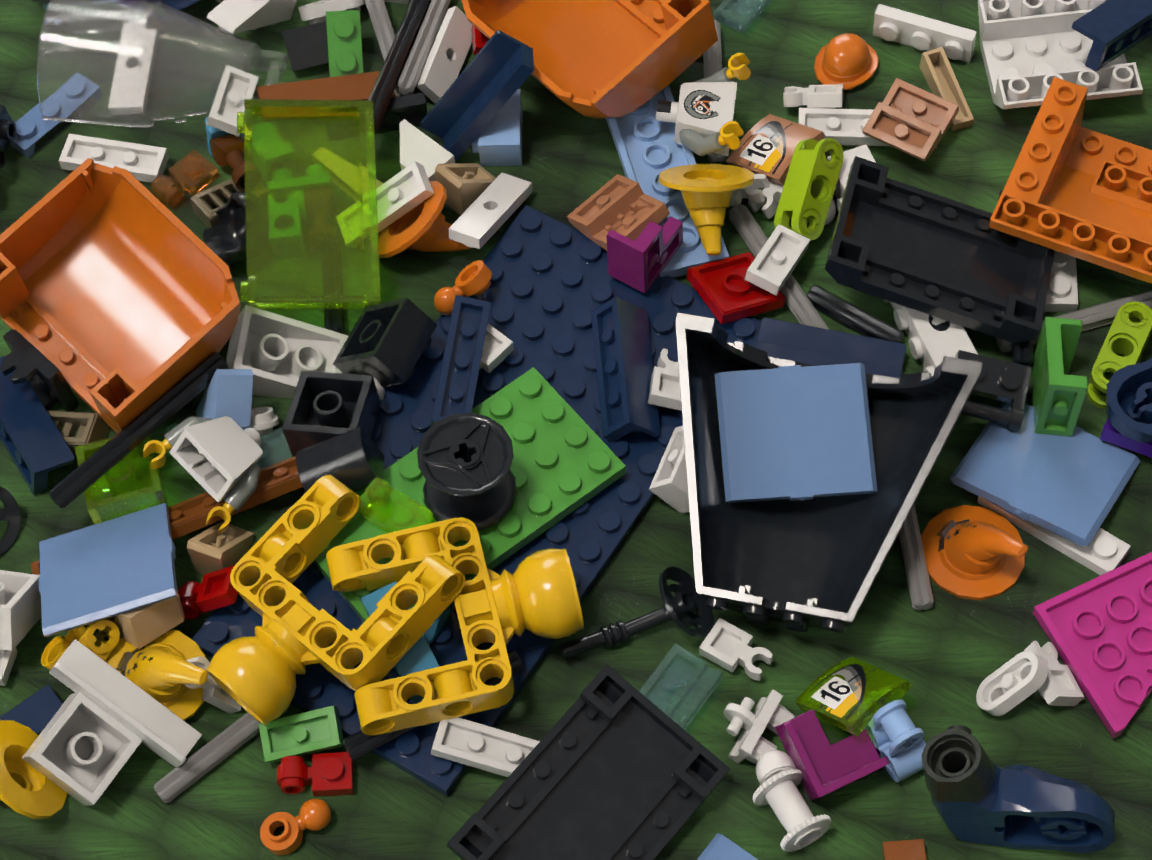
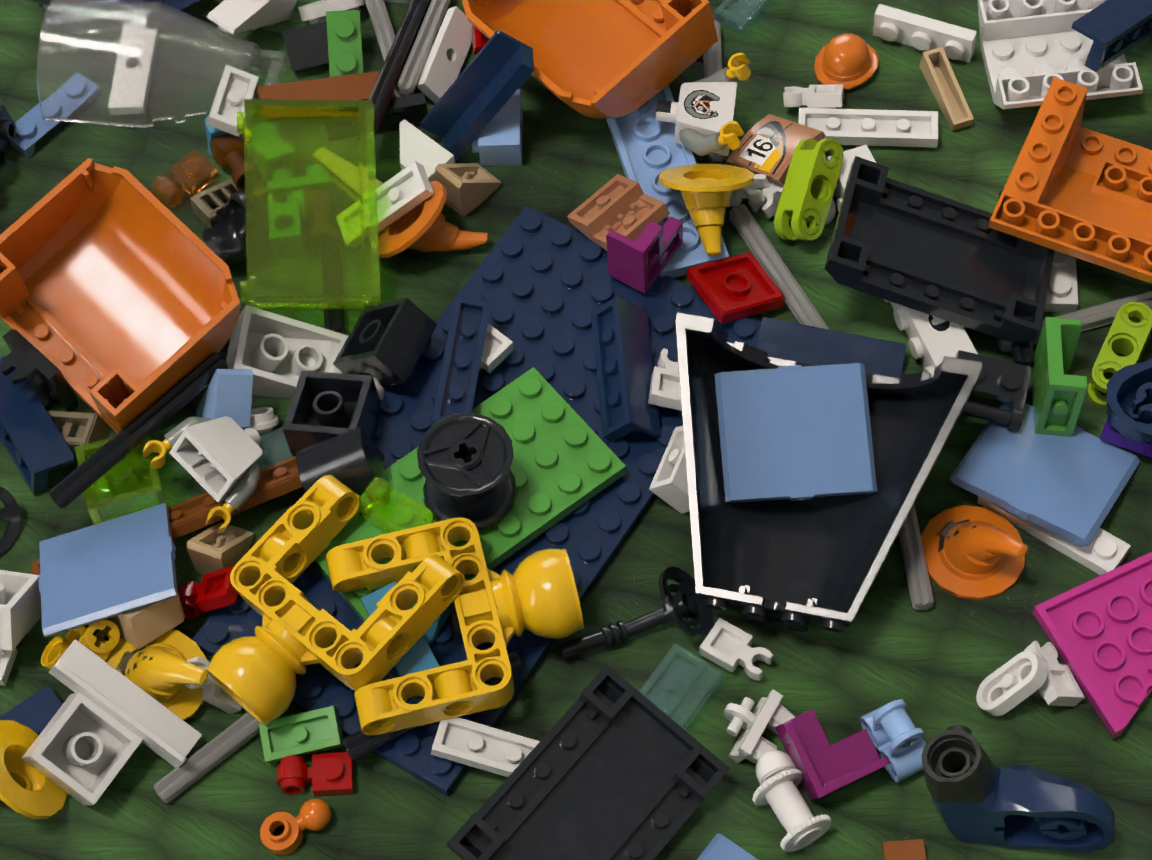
white plate [59,134,169,184] -> none
orange plate [434,260,492,315] -> none
white tile [448,172,532,249] -> none
white plate [744,224,810,296] -> none
clear neon green slope [795,657,912,736] -> none
black axle [807,285,904,343] -> none
nougat slope [862,78,959,162] -> none

